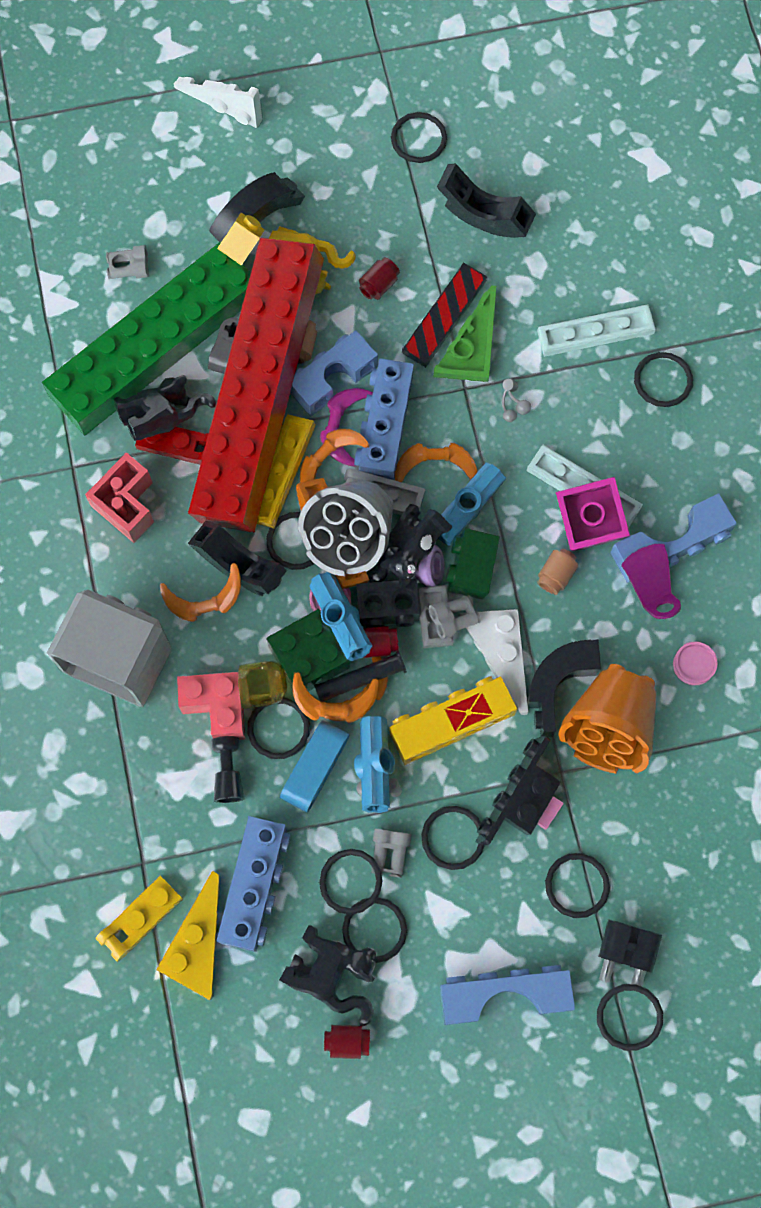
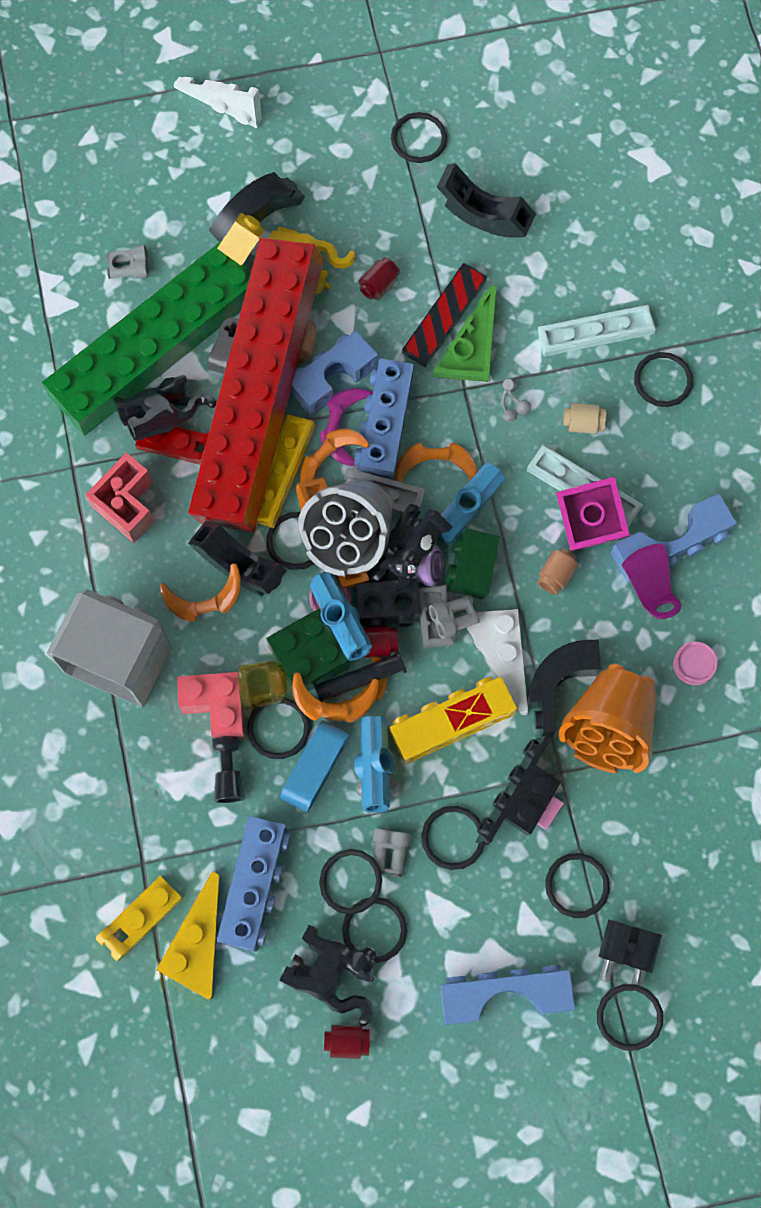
none -> tan brick [563,403,606,434]

